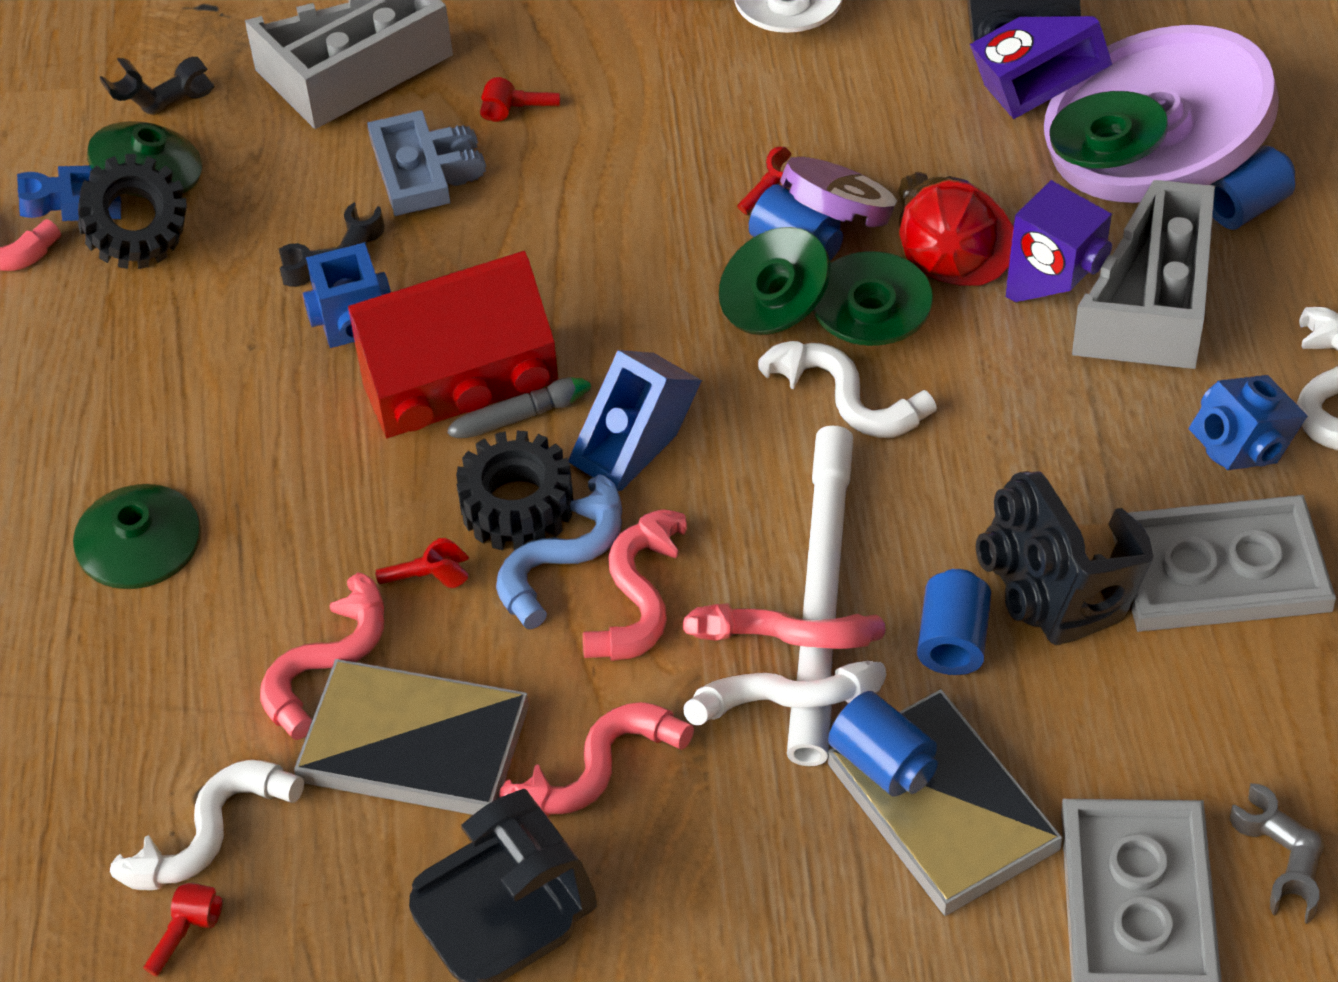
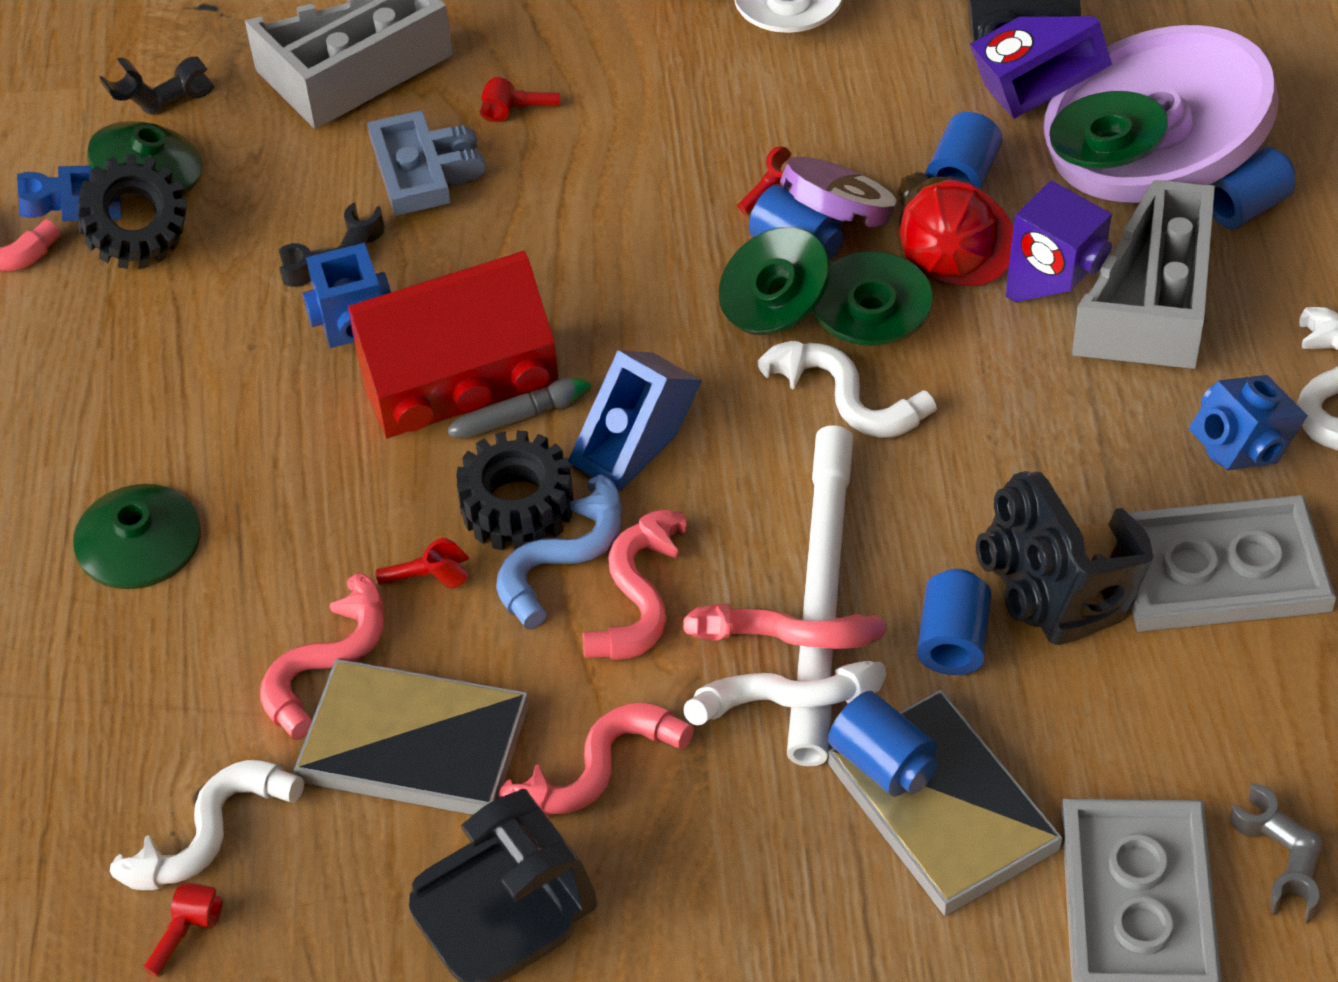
none -> blue brick [926,112,1003,189]

